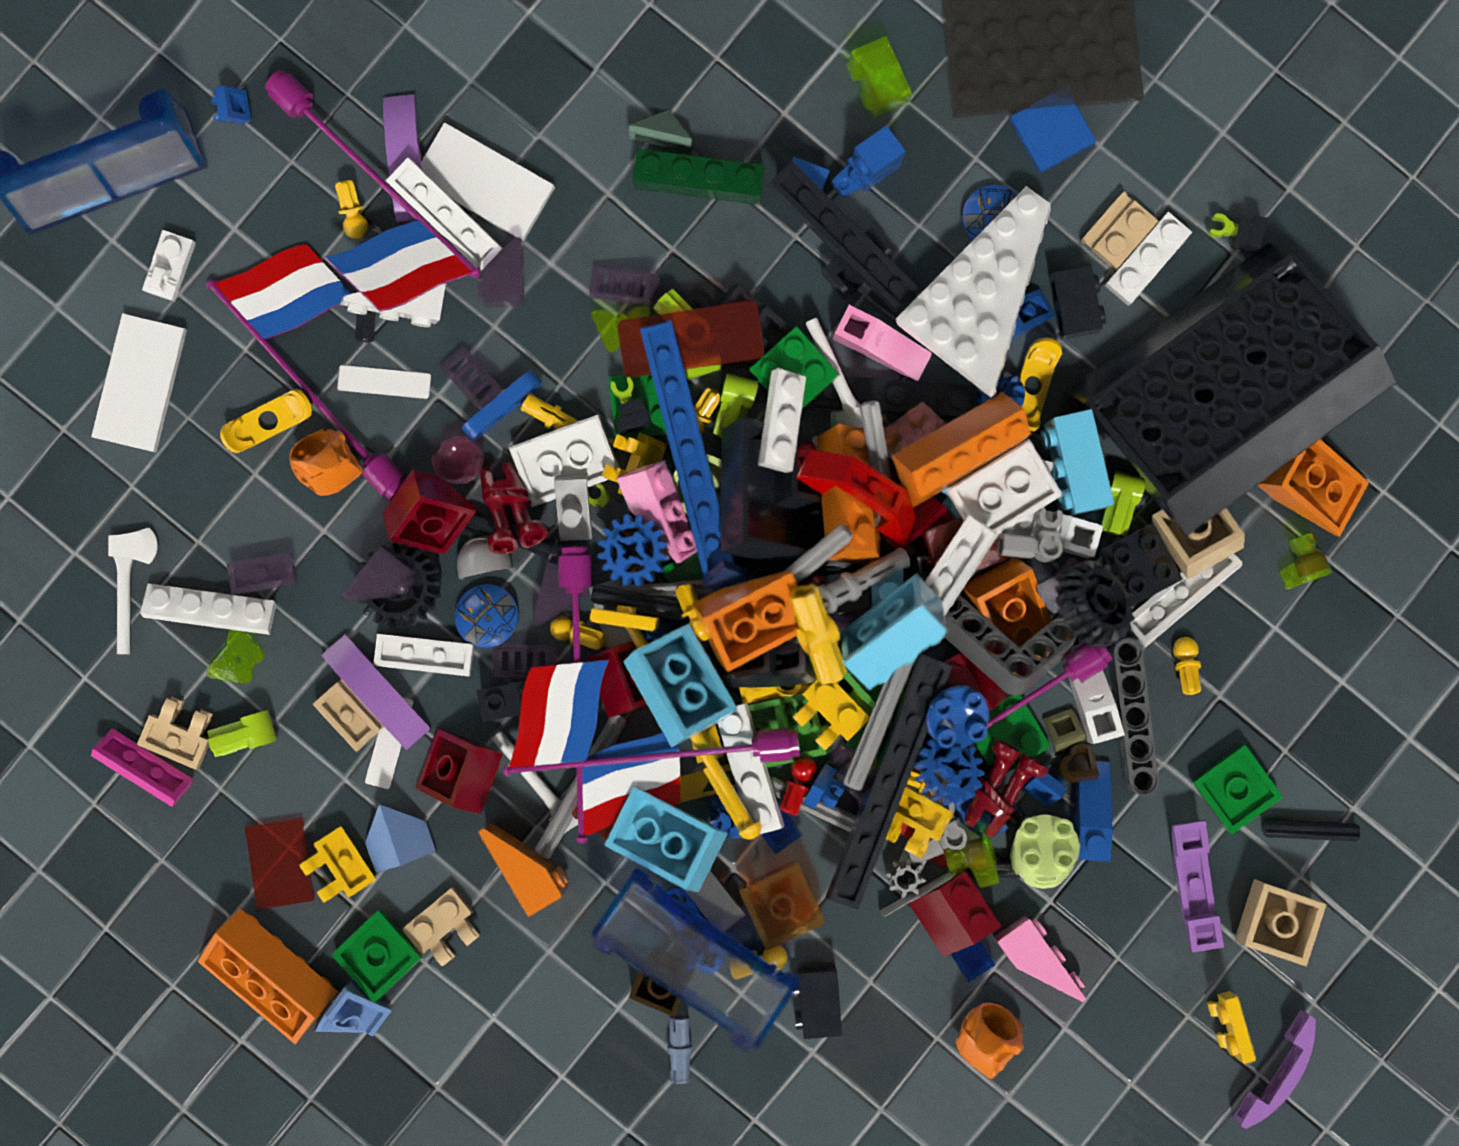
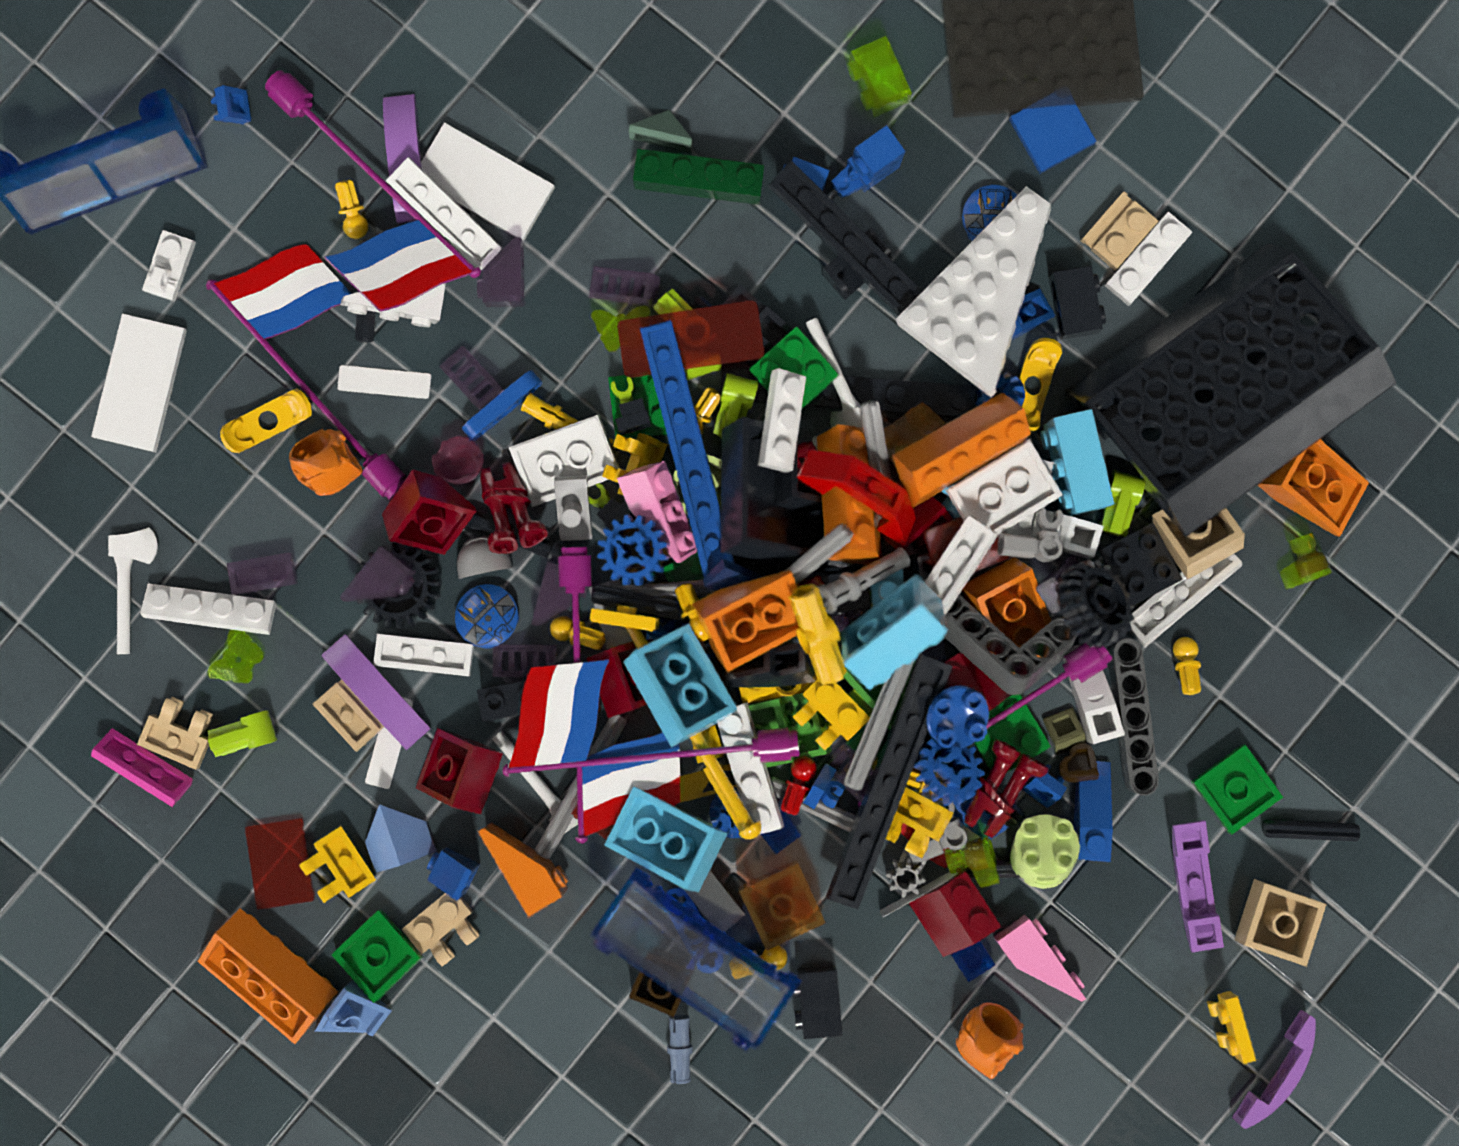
bright pink slope [833,305,932,381] -> none
black piece [1208,213,1268,254] -> none
none -> blue slope [426,847,480,901]

